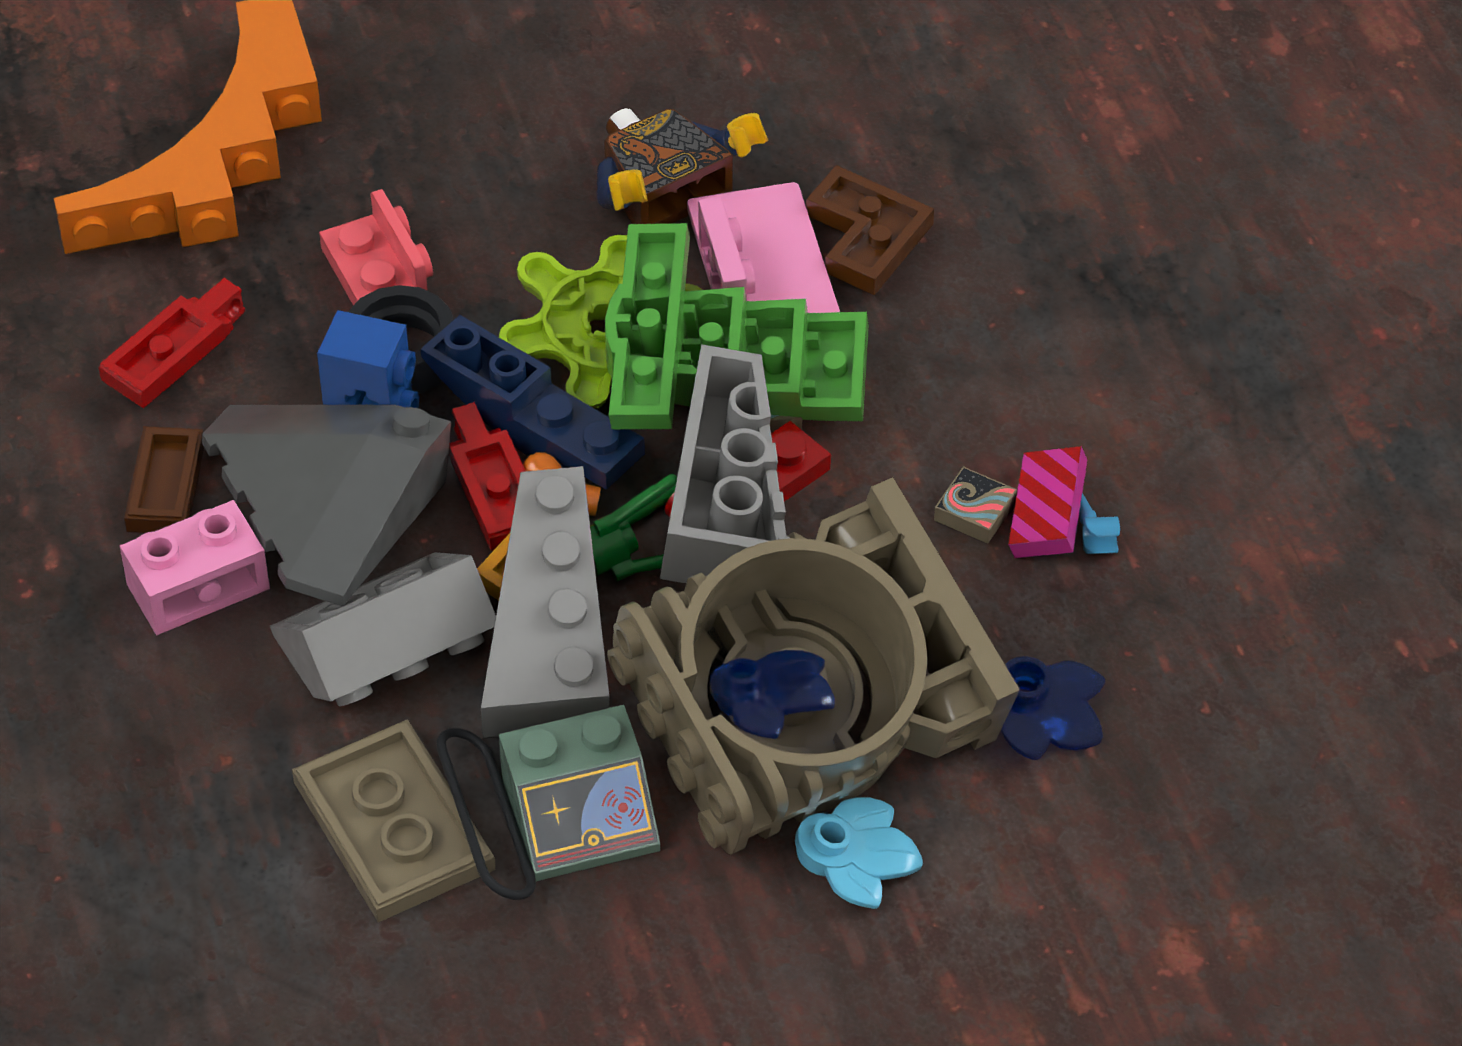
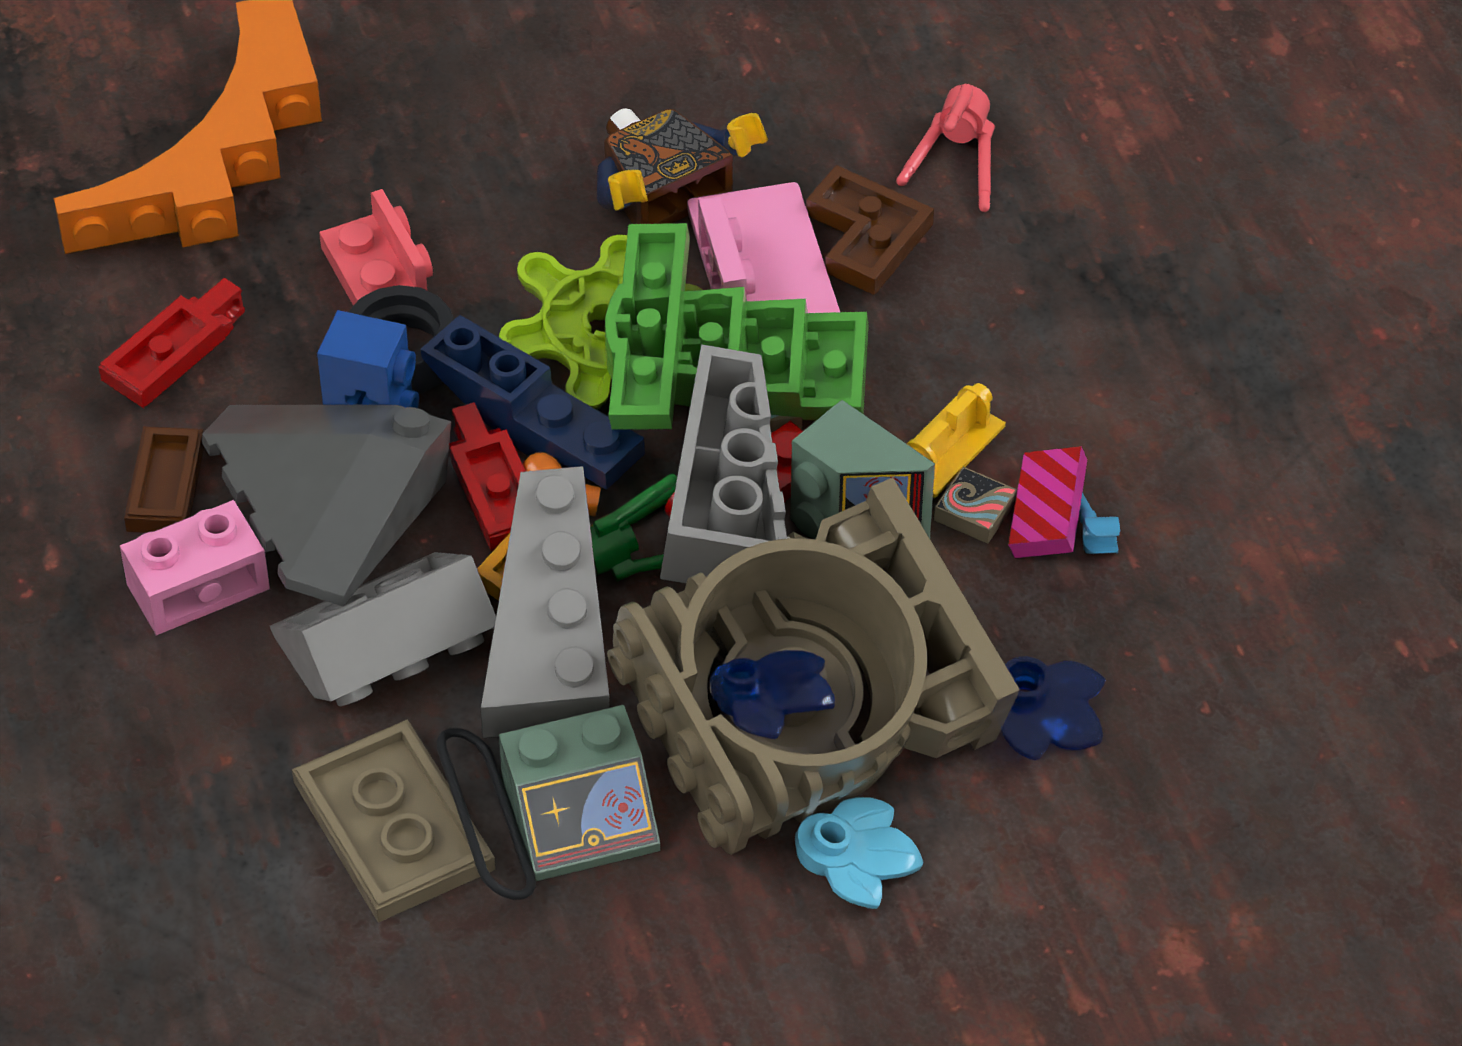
none -> sand green slope [790,400,935,539]
none -> coral plant [896,84,995,212]
none -> yellow hinge [907,383,1006,498]

